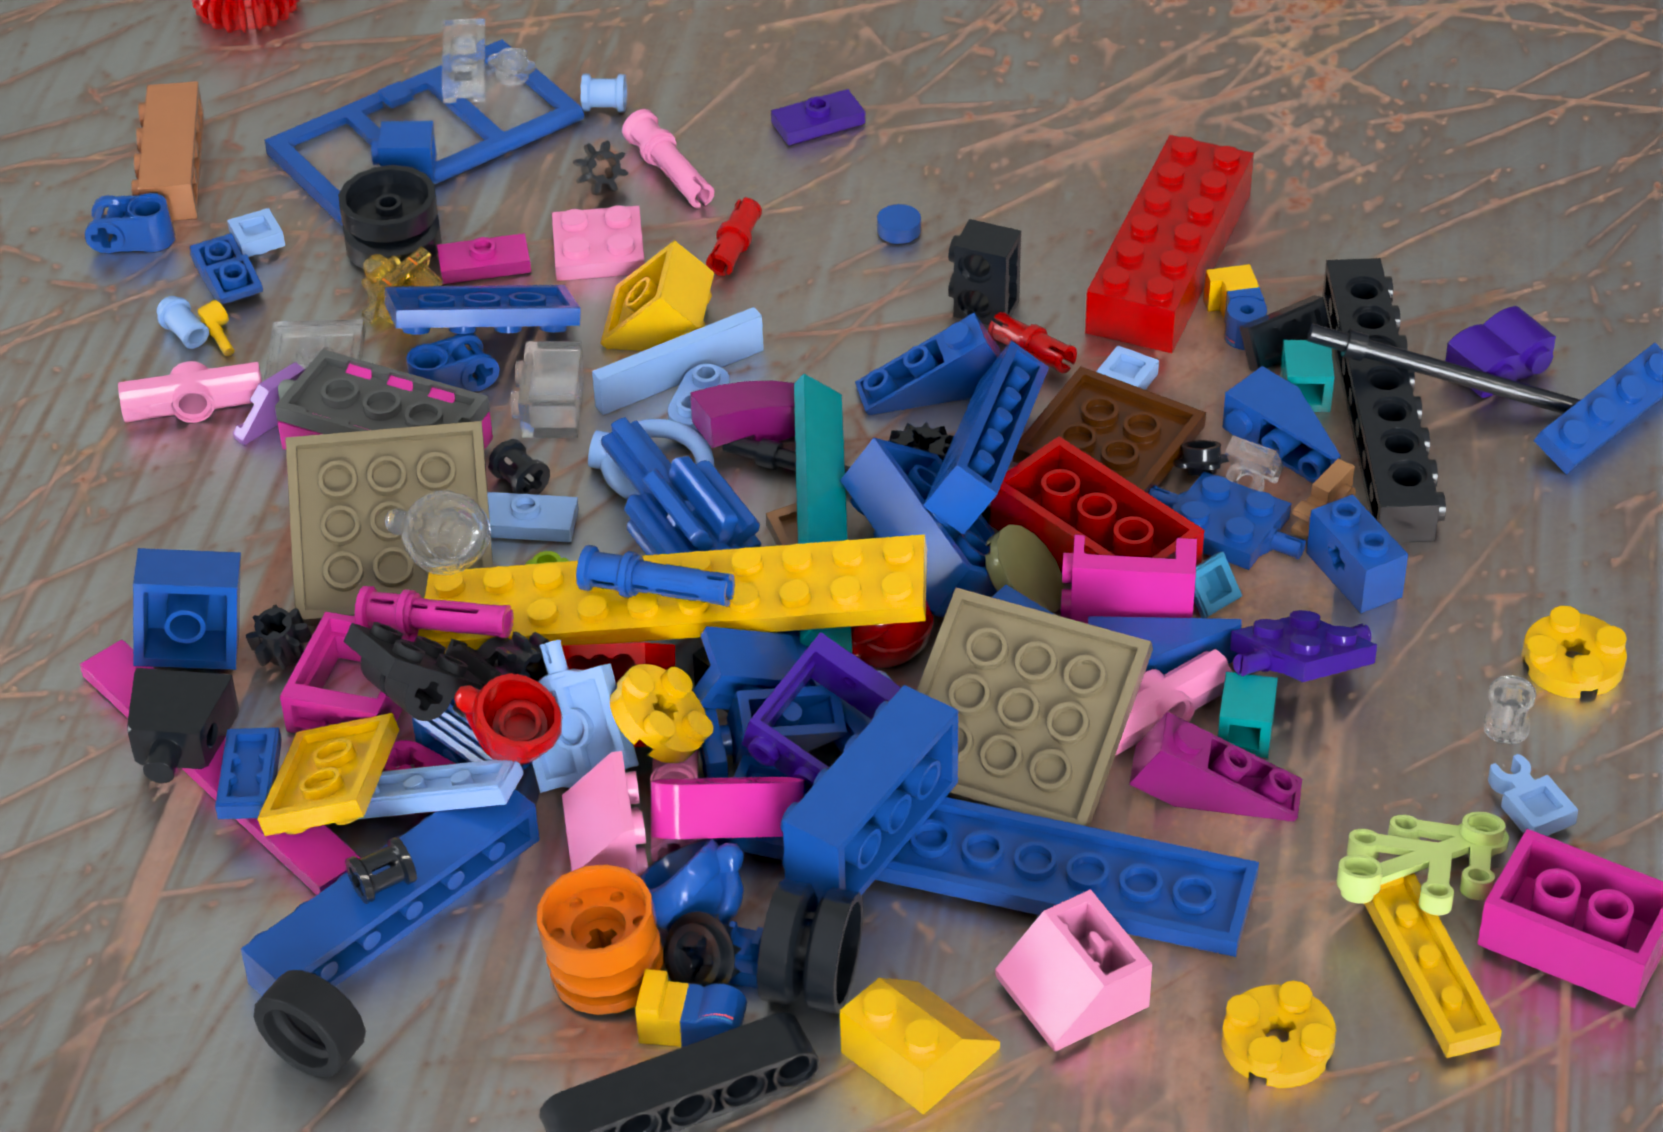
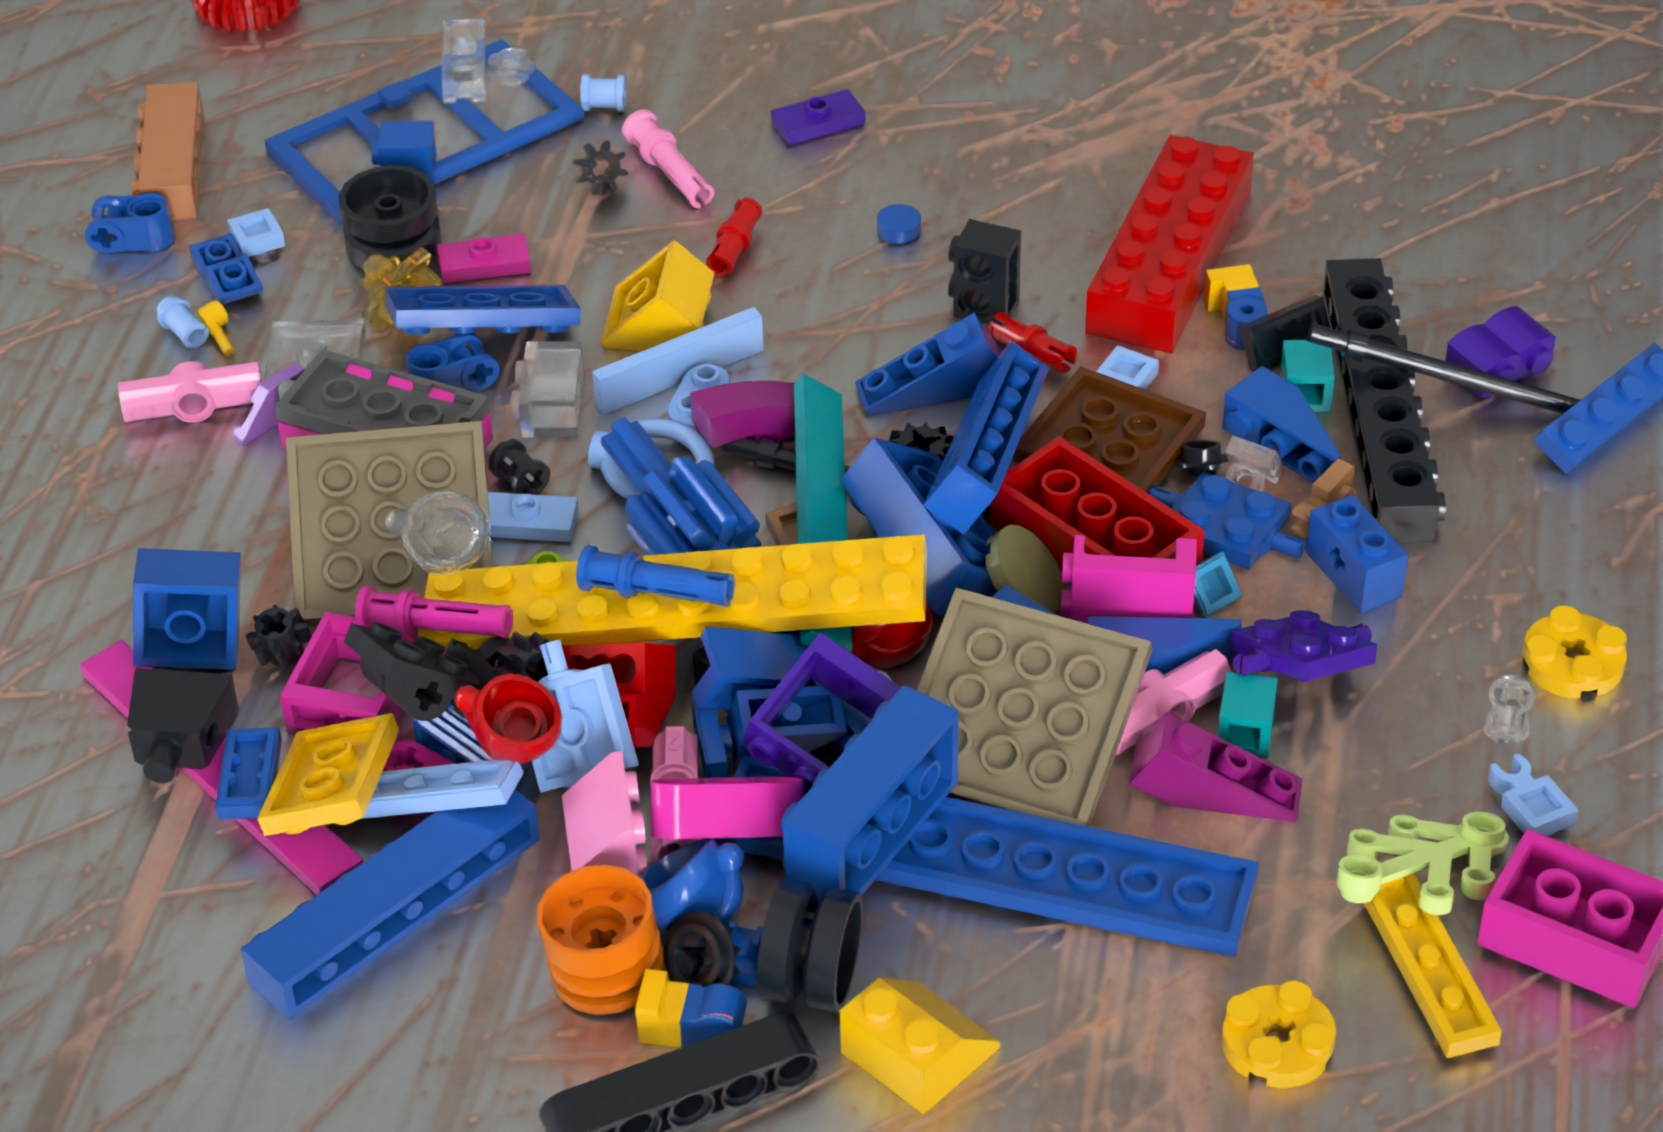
black tyre [253,970,366,1077] -> none
black bush [345,836,417,904] -> none
bright pink plate [552,206,645,281] -> none
yellow plate [610,664,713,763] -> none
bright pink slope [995,889,1152,1052] -> none

